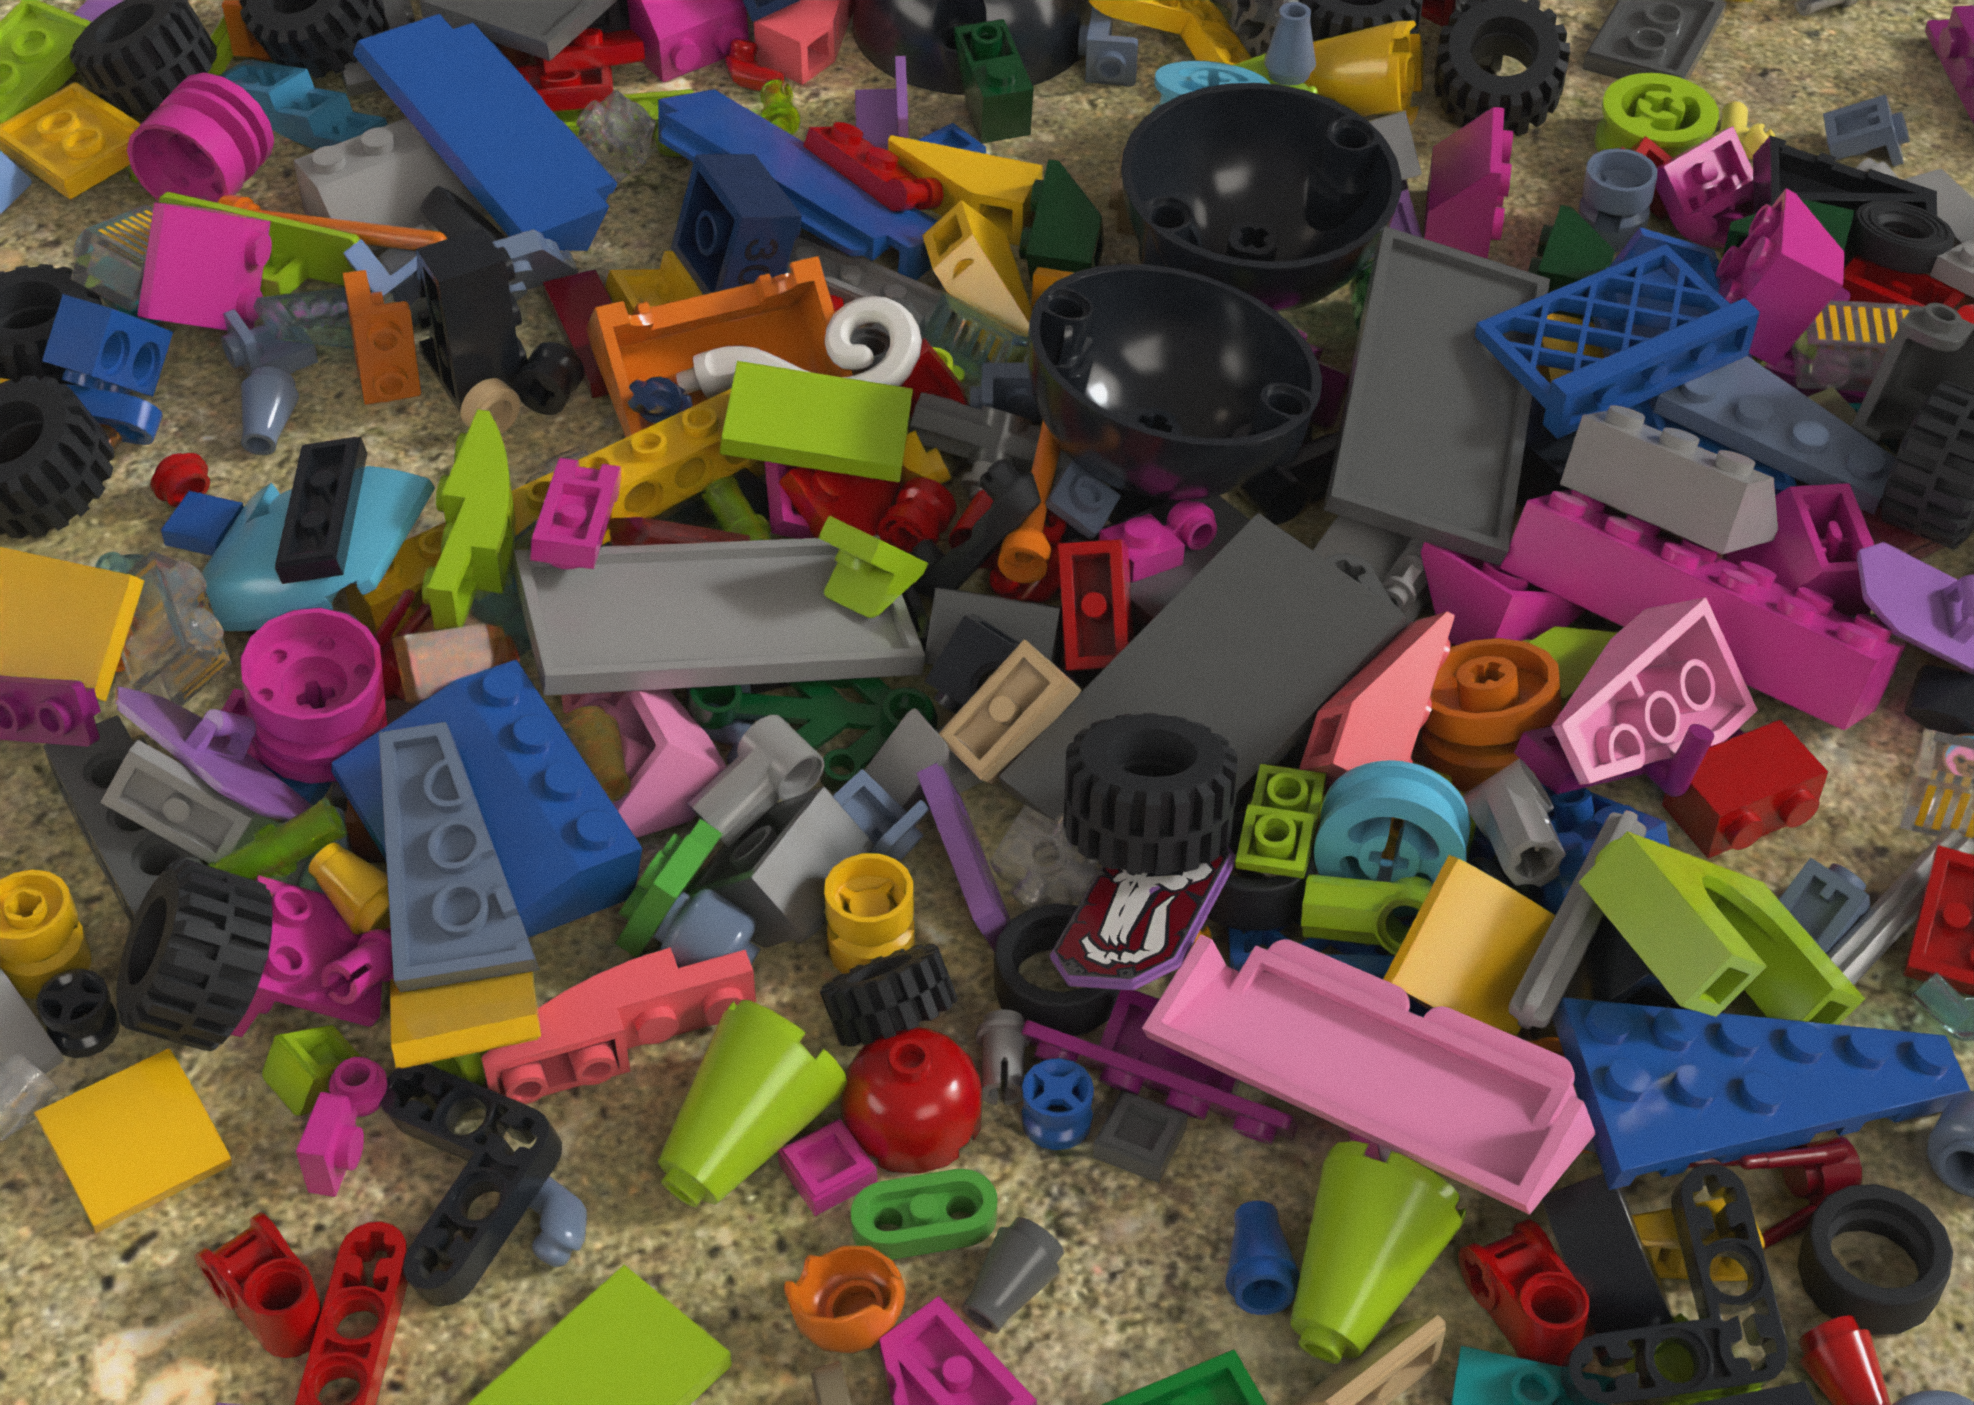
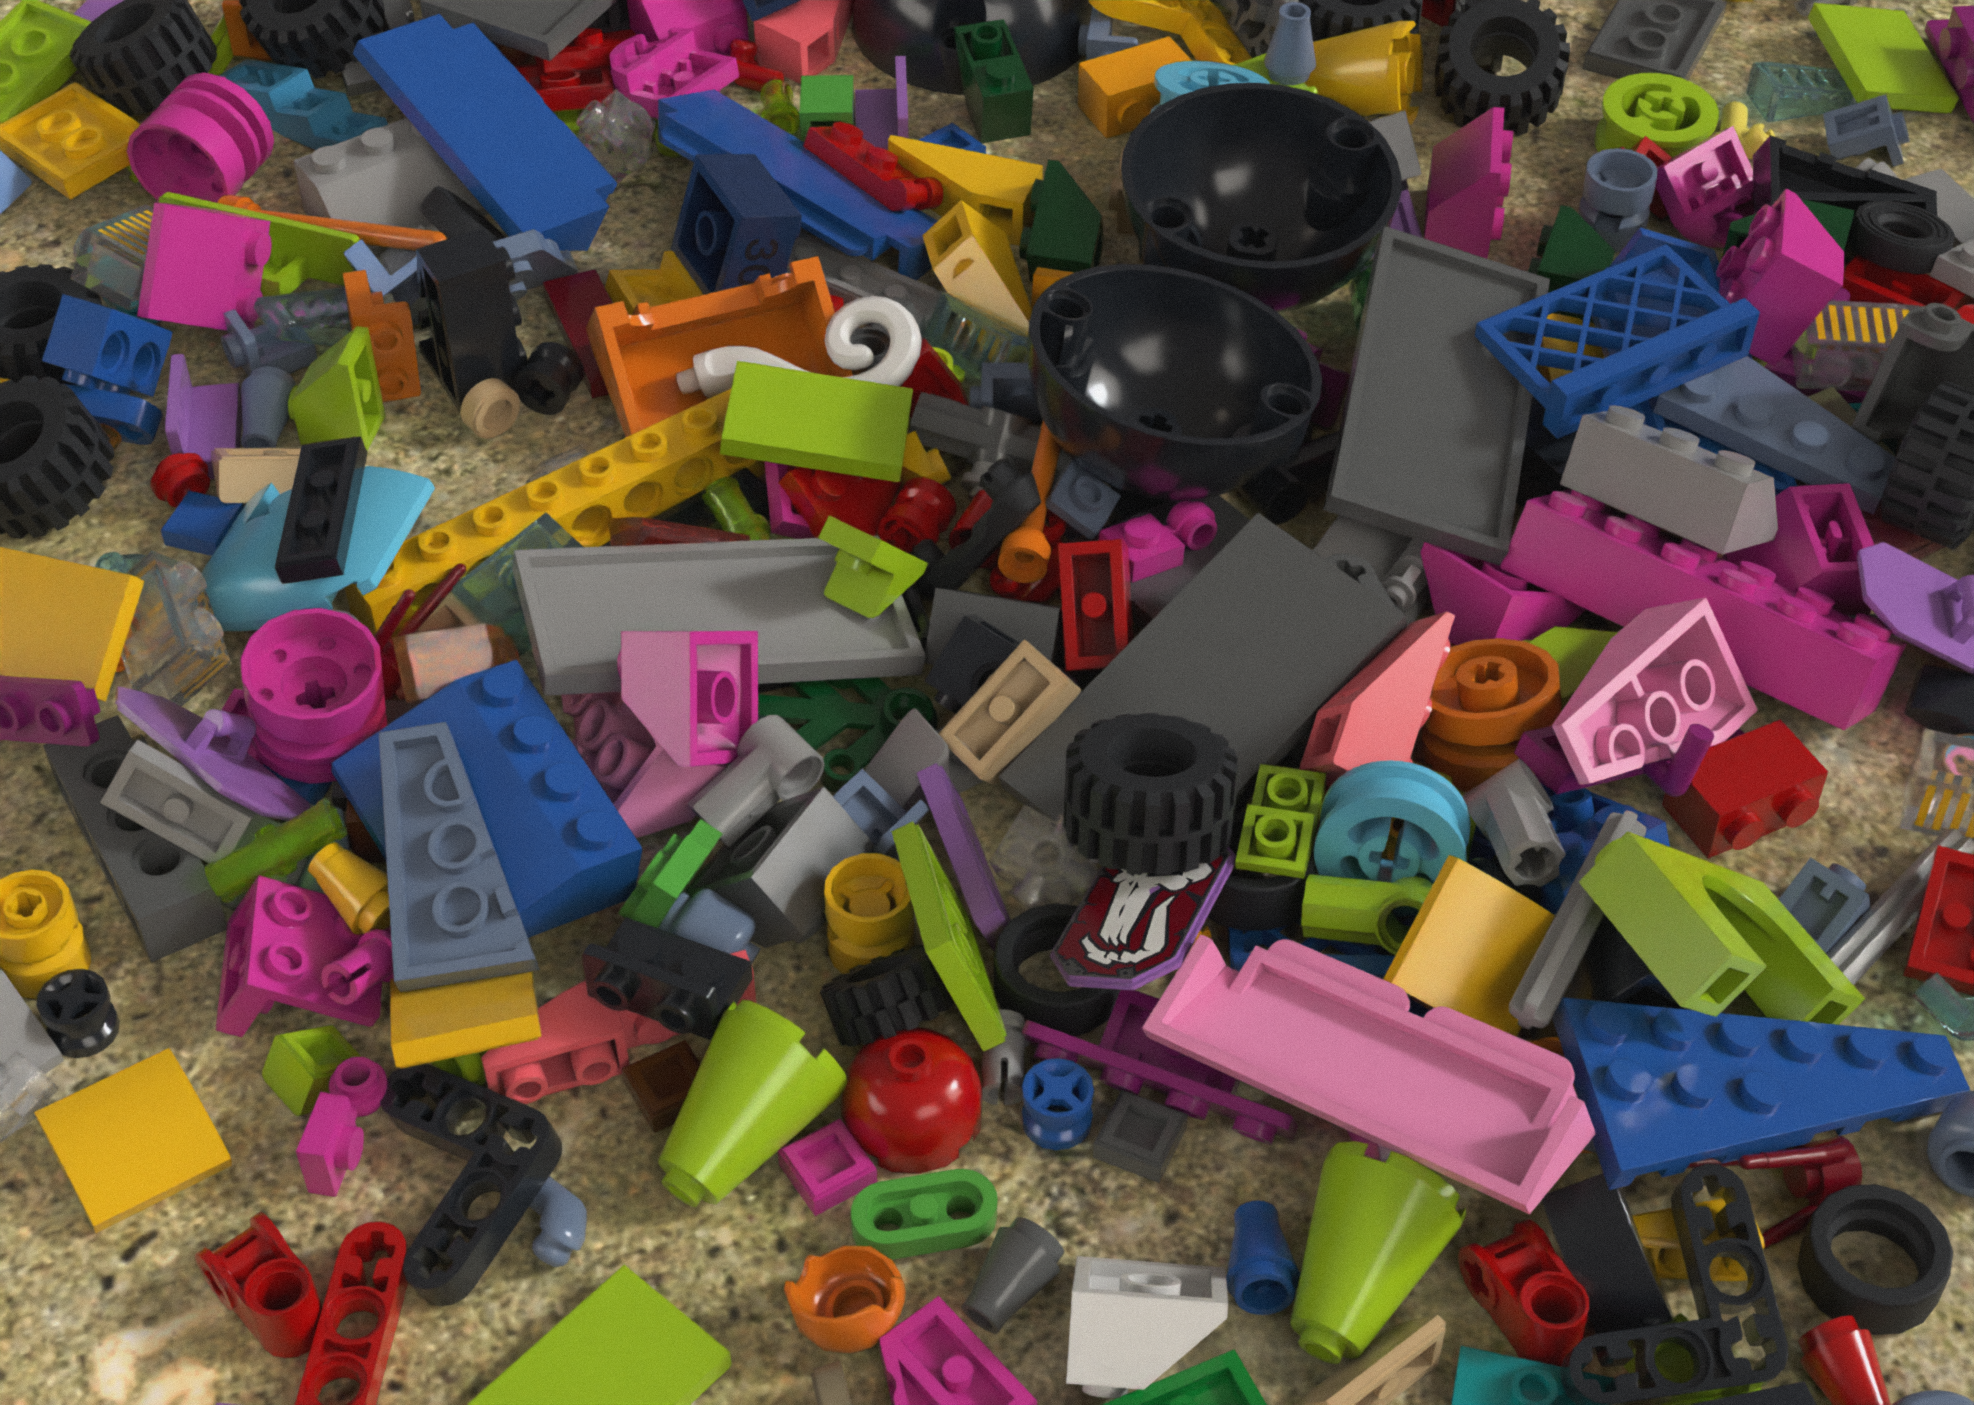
black tyre [116,858,273,1051] -> none
lime slope [422,409,516,636] -> none
dark pink plate [530,458,621,569] -> none
clear yellow cone [559,706,631,803] -> none
dark blue axle [627,377,693,424] -> none
none -> medium lavender panel [165,354,242,479]
none -> tan slope [211,448,301,503]
none -> lime slope [288,326,386,451]
none -> black bracket [582,917,753,1040]
none -> dark pink slope [610,28,739,120]
none -> dark pink slope [617,631,758,767]
none -> reddish brown tile [622,1040,700,1133]
none -> bright green brick [799,75,855,142]
none -> lime tile [891,821,1007,1052]
none -> white slope [1066,1256,1228,1398]
none -> light orange brick [1078,36,1192,139]
none -> clear light blue slope [1746,62,1857,122]
none -> lime tile [1808,3,1959,114]

